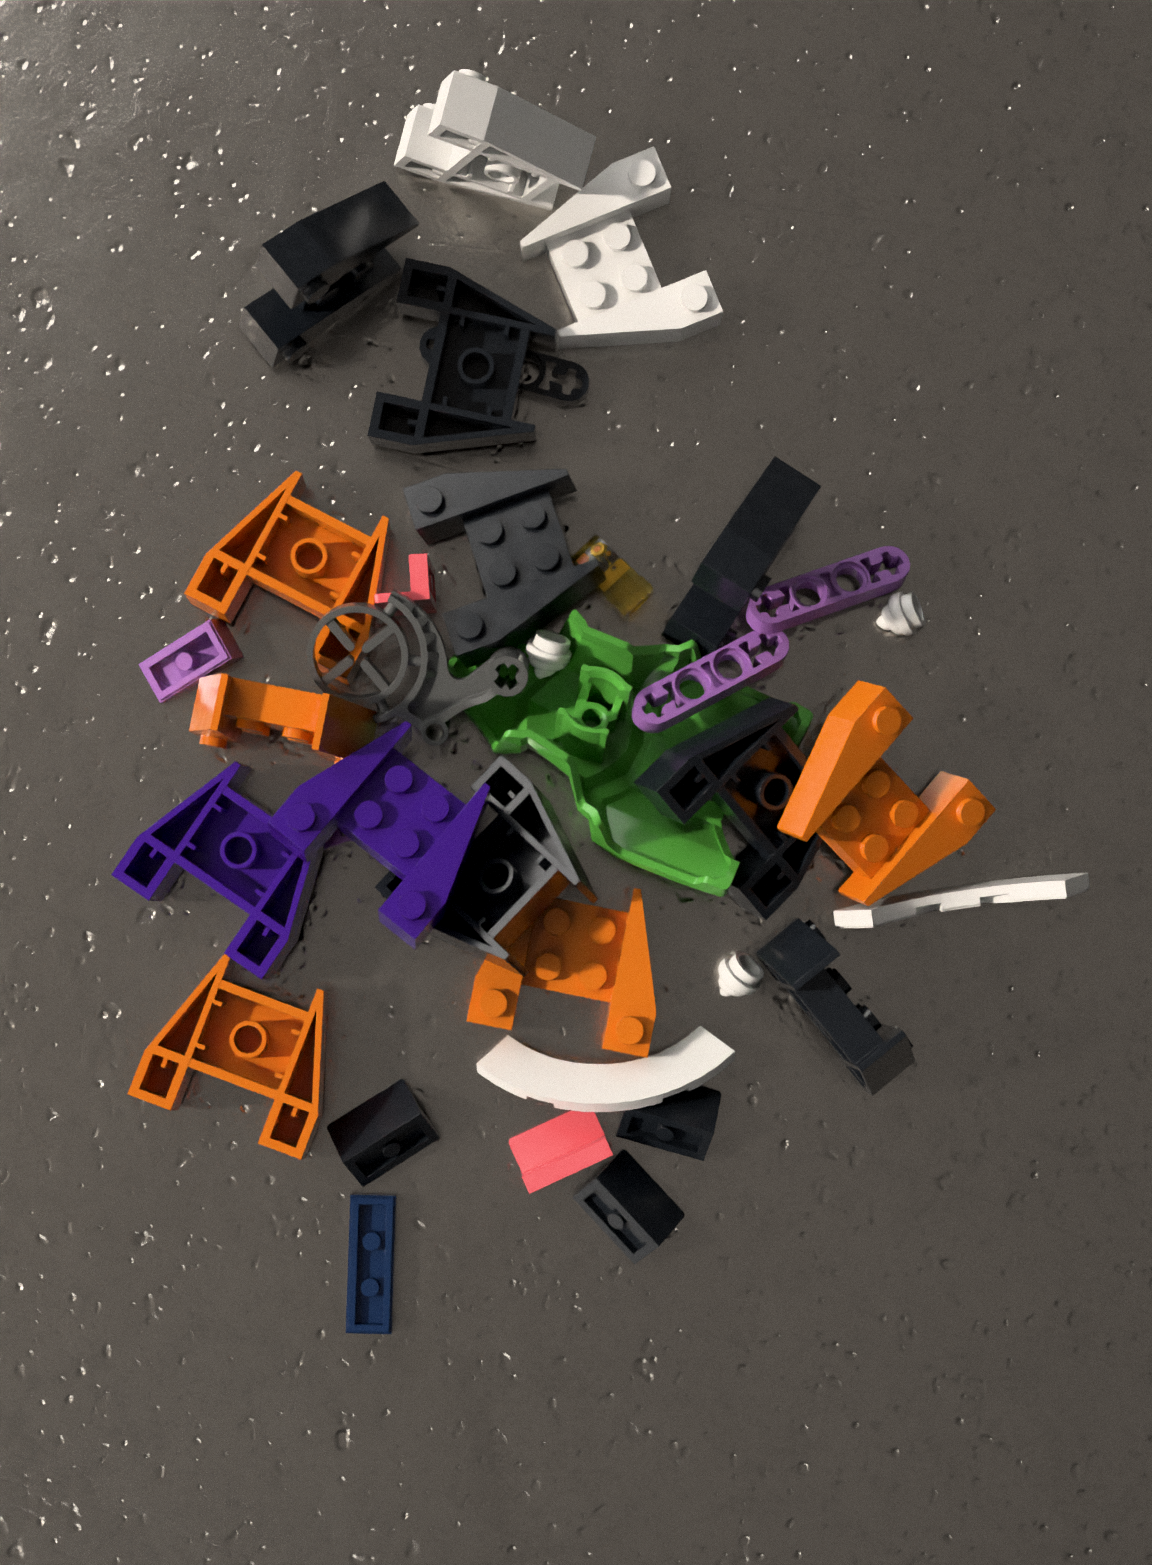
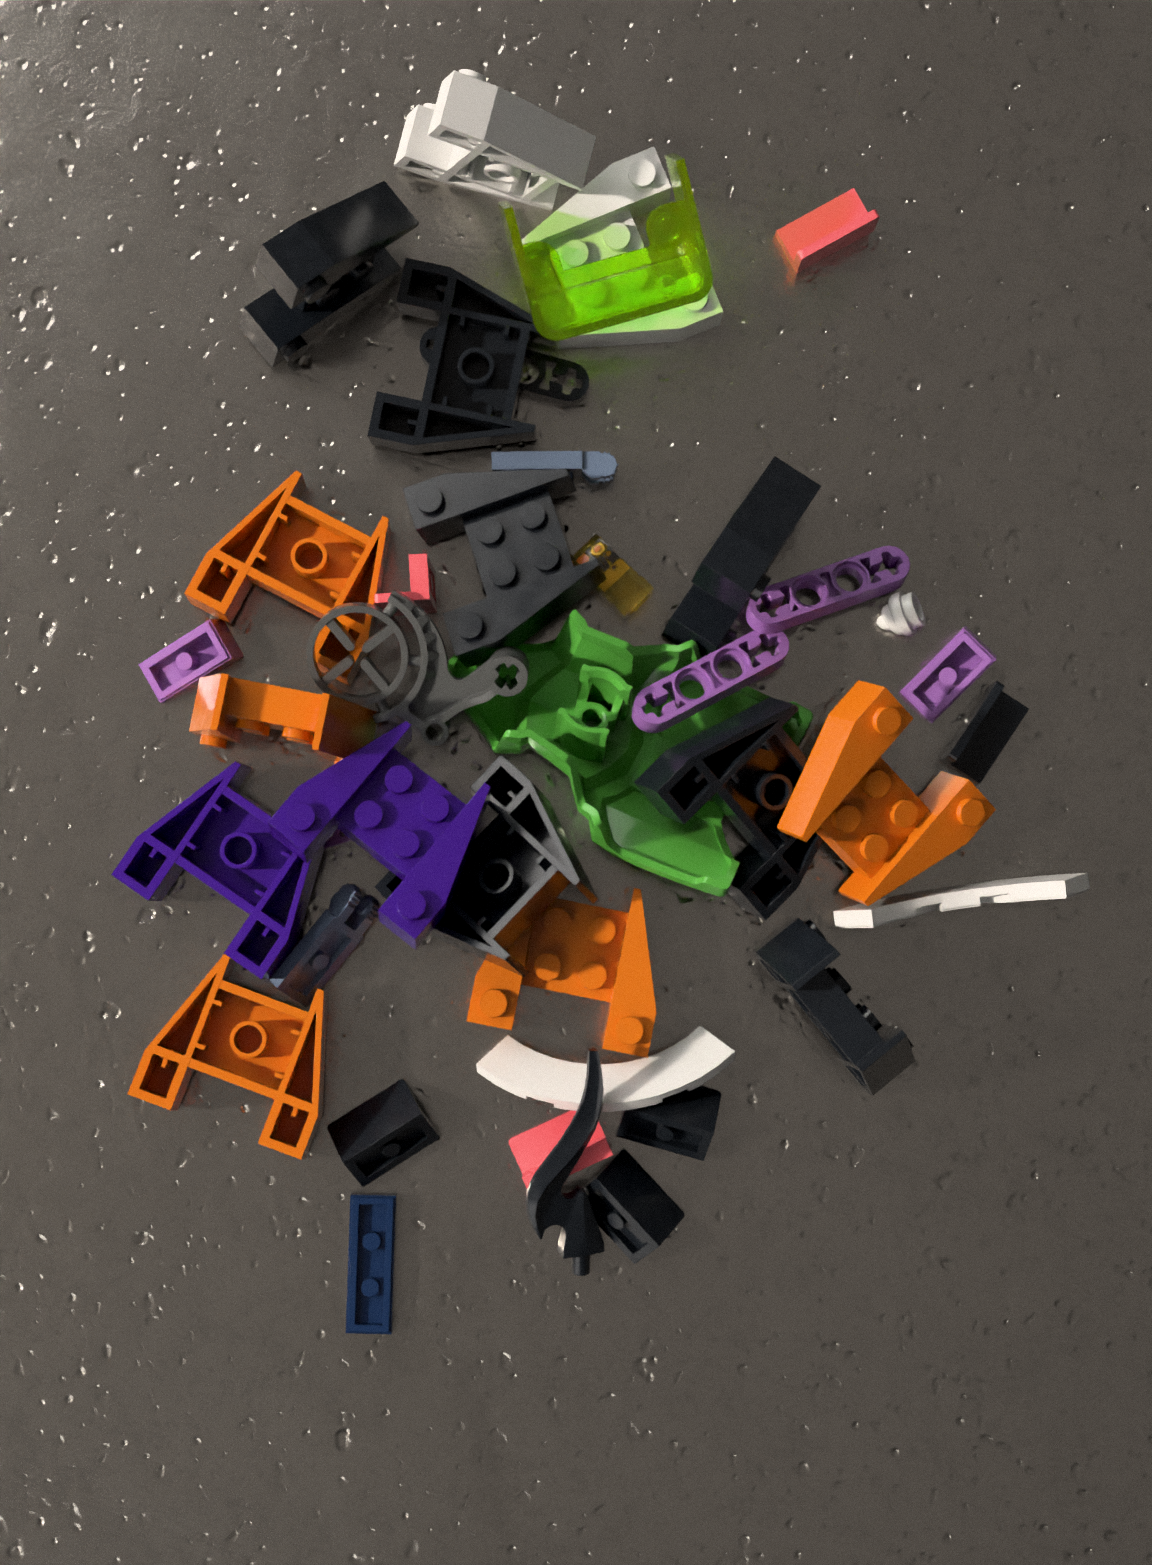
white plate [526,630,572,679] -> none
white plate [718,951,764,997] -> none
none -> sand blue hinge [269,883,379,1007]
none -> sand blue hinge [491,451,619,485]
none -> clear neon green windscreen [498,153,713,341]
none -> black piece [525,1047,605,1276]
none -> coral panel [775,188,880,274]
none -> medium lavender slope [900,626,997,723]
none -> black panel [940,681,1029,785]

